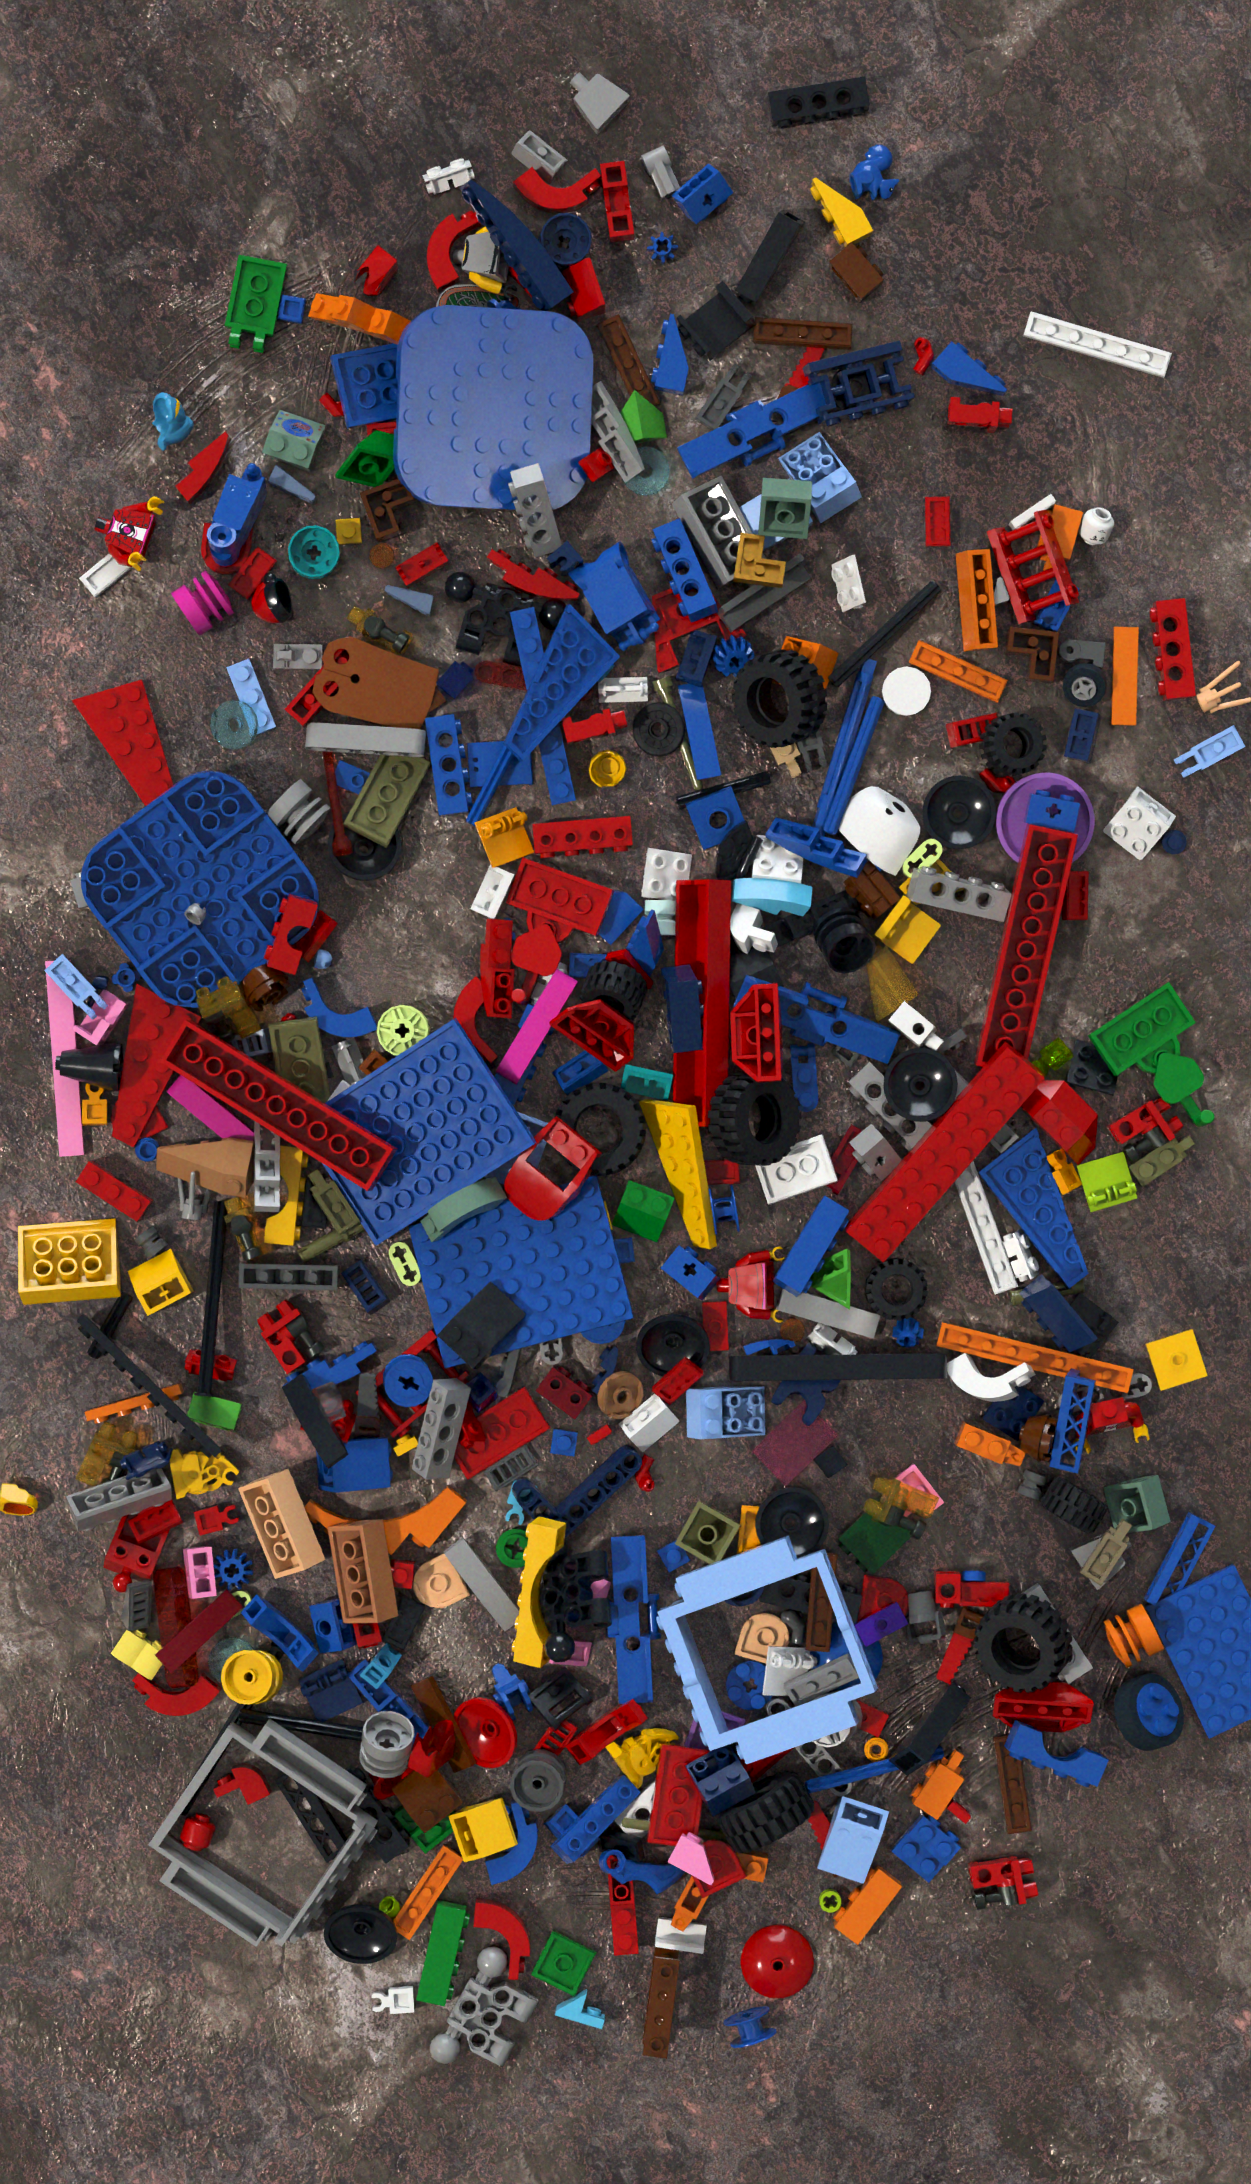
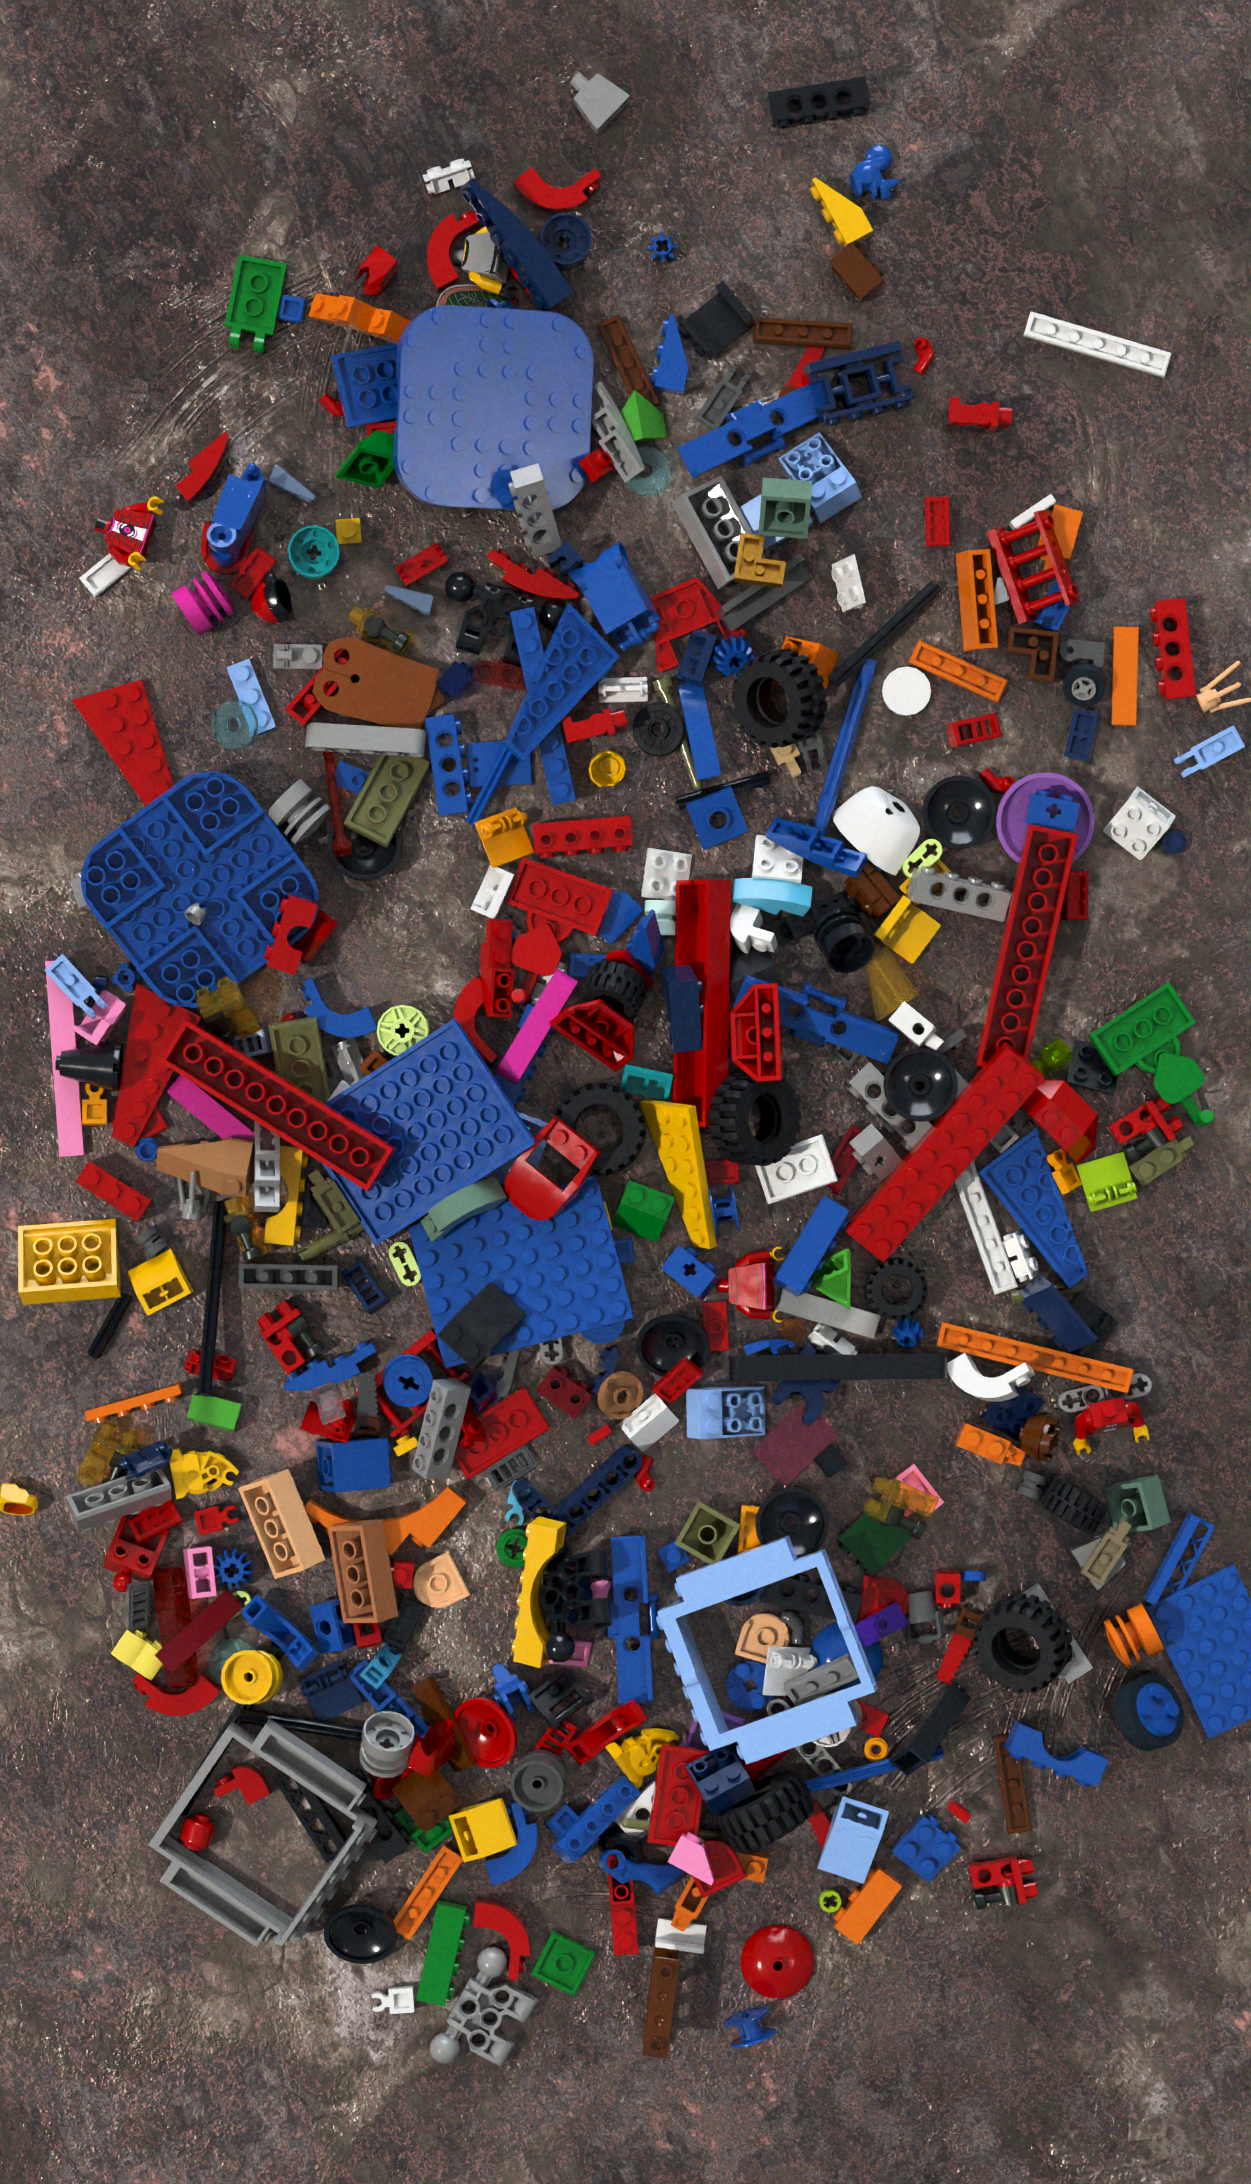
black plate [76,1314,225,1459] -> none
dark azure hair [152,392,194,451] -> none
reddish brown cone [242,964,291,1011] -> none
sand green slope [262,410,326,473] -> none
black slope [282,1373,349,1469] -> none
light blue hinge [313,949,333,969] -> none
reddish brown brick [360,479,416,542] -> none
clear orange tile [369,543,394,569] -> none
lime hinge [379,1896,401,1918] -> none
light grey slope [444,1537,519,1631] -> none
light grey slope [512,130,568,184] -> none
blue plate [550,1428,578,1457] -> none
blue slope [552,1050,608,1095] -> none
medium azure slope [555,1989,605,2029] -> none
red slope [562,257,606,322] -> none
red arch [600,161,634,243] -> none
light grey piece [641,146,680,199] -> none
blue brick [651,518,718,623] -> none
blue brick [671,164,733,224] -> none
black tile [715,820,753,880] -> none
black slope [735,210,805,304] -> none
black piece [736,836,763,879] -> none
blue plate [790,1043,818,1112] -> none
reddish brown tile [805,1551,838,1652] -> none
blue axle [823,696,885,835] -> none
orange hinge [911,1749,965,1820] -> none
blue slope [931,341,1007,396] -> none
red plate [959,1581,1009,1607] -> none
black tyre [979,712,1047,776] -> none
red wedge [992,1682,1093,1733] -> none
blue fence [1049,1368,1096,1474] -> none
white head [1079,507,1114,545] -> none
yellow plate [1145,1329,1208,1391] -> none

